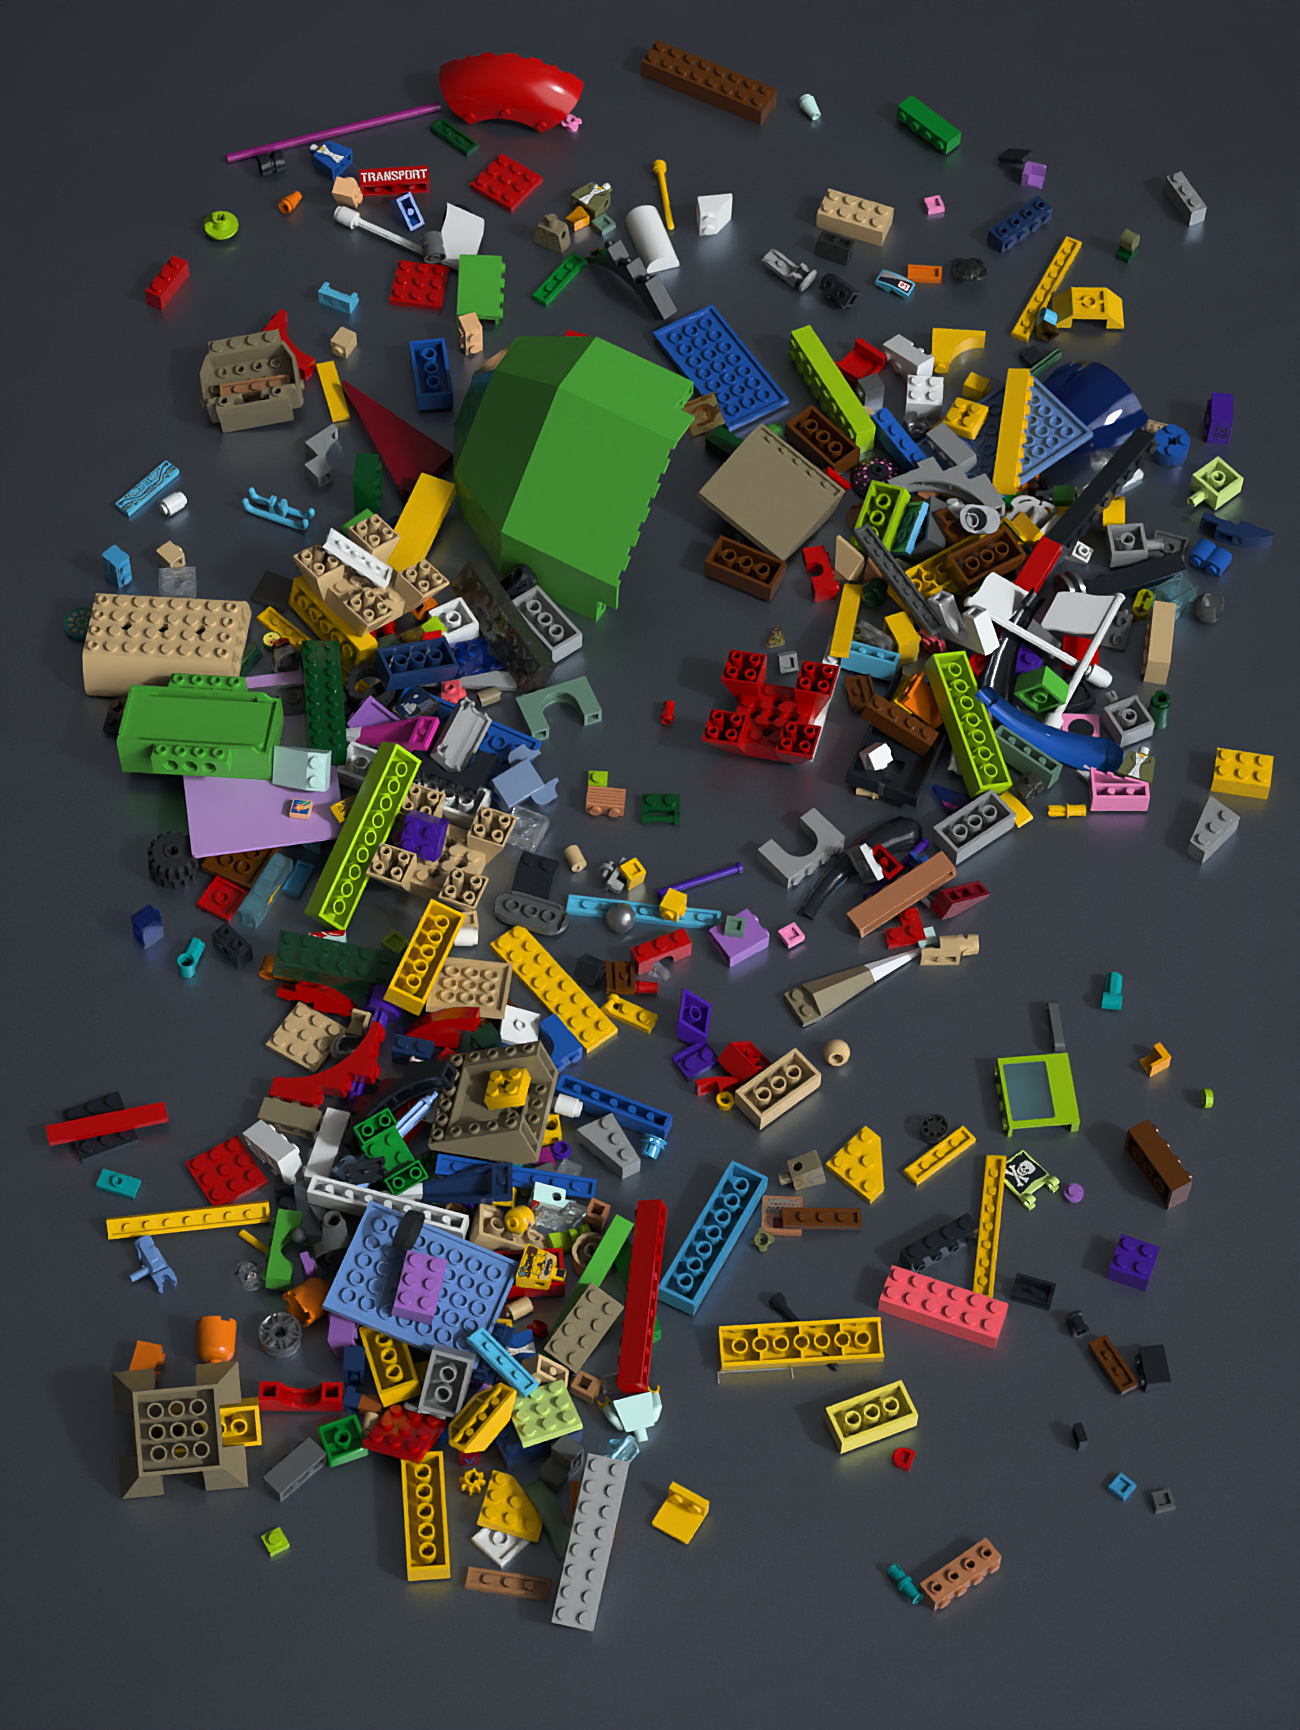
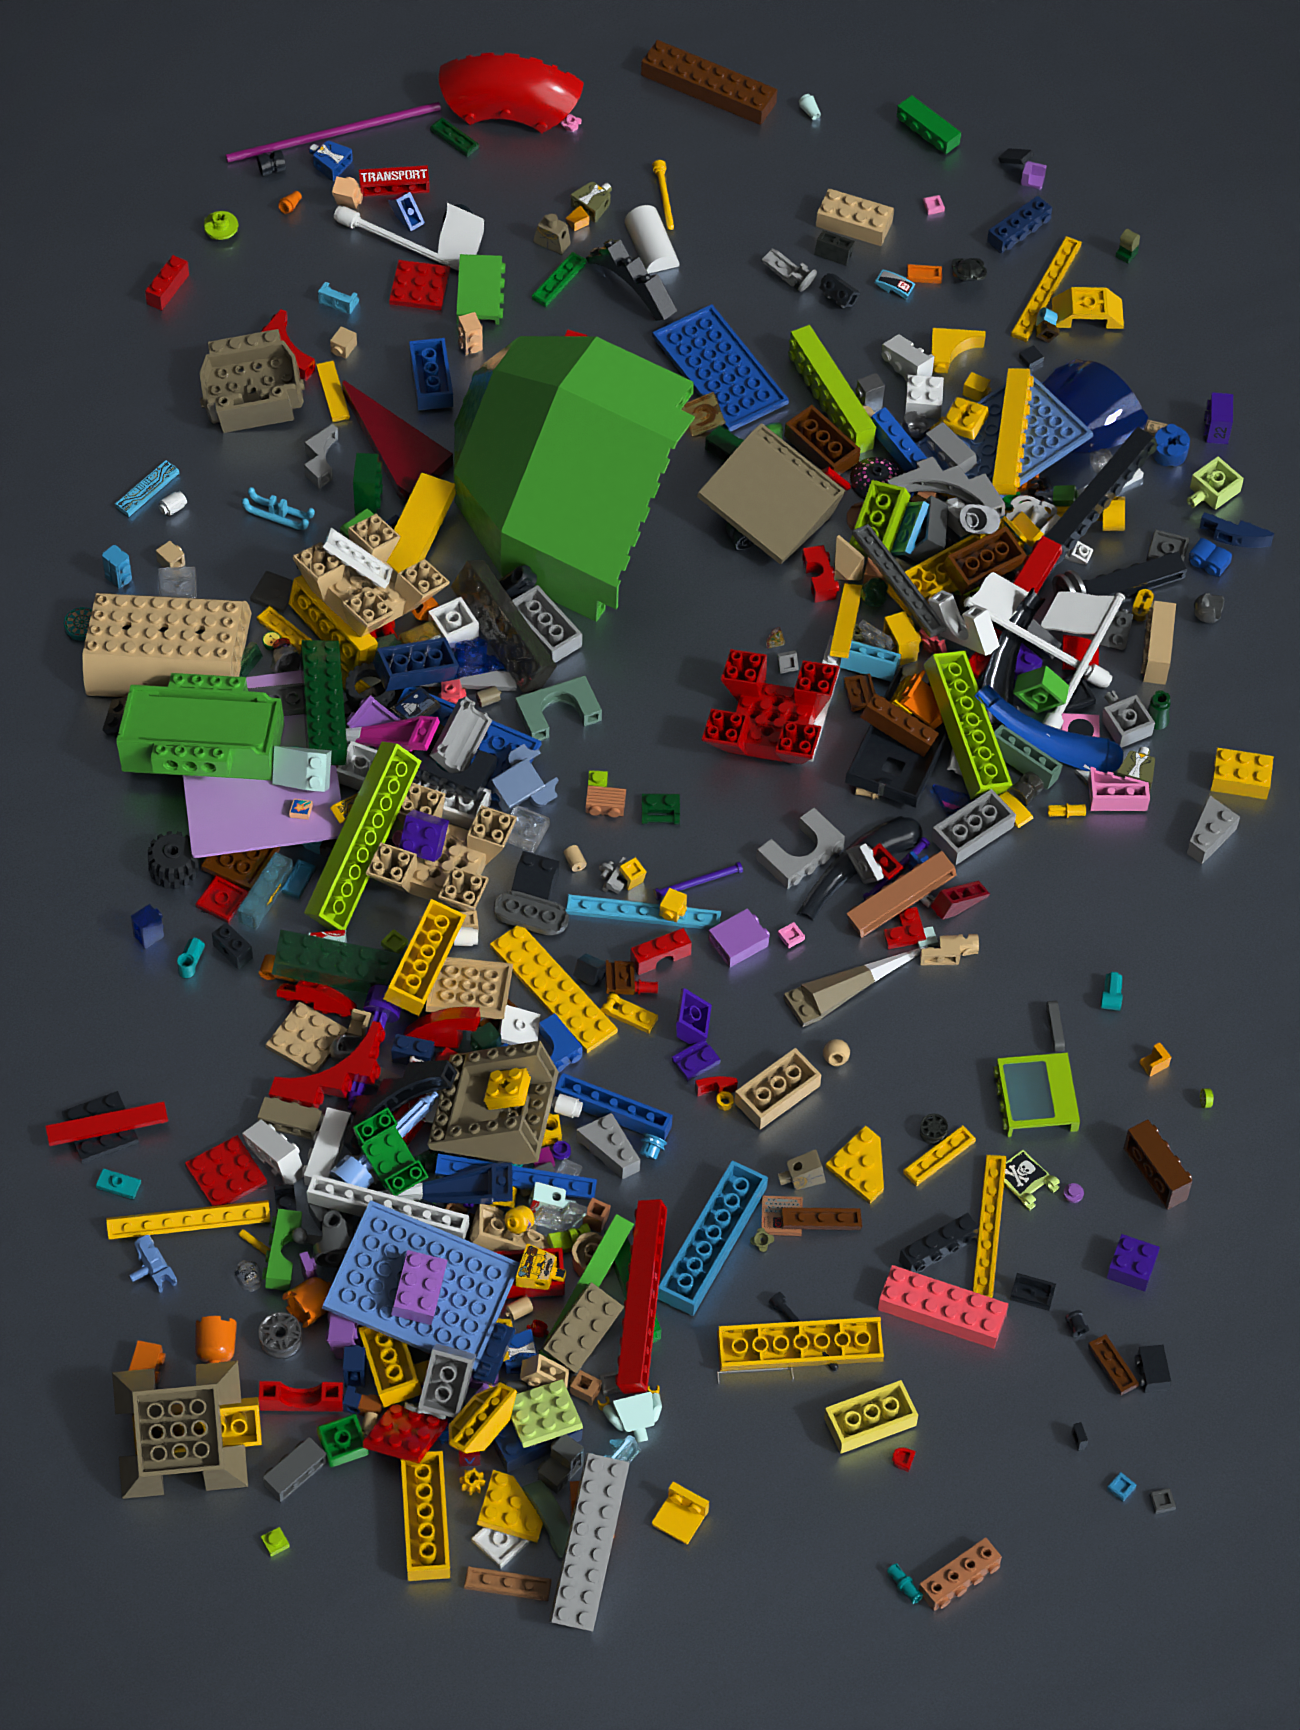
medium nougat tile [219,374,291,399] -> none
black hinge [343,1156,388,1185] -> none
black tyre [393,1209,425,1255] -> none
dark grey wheel [420,231,446,264] -> none
lime tile [421,615,447,633] -> none
red tile [422,629,443,640] -> none
medium azure tile [466,1326,539,1399] -> none
red plate [470,153,543,213] -> none
sand green tile [591,213,616,236] -> none
flat silver hair [606,903,636,933] -> none
clear tile [650,961,671,982] -> none
red pin [659,700,675,725] -> none
white slope [696,193,732,236] -> none
reddish brown brick [704,535,787,602] -> none
red slope [717,1041,772,1086] -> none
sand green tile [724,915,746,938] -> none
red panel [834,337,887,389] -> none
white brick [859,743,893,771] -> none
reddish brown slope [934,508,966,546] -> none
dark green axle [1029,348,1062,377] -> none
light grey brick [1105,523,1163,568] -> none
clear light blue brick [1152,571,1199,620] -> none
light grey brick [1164,171,1207,226] -> none

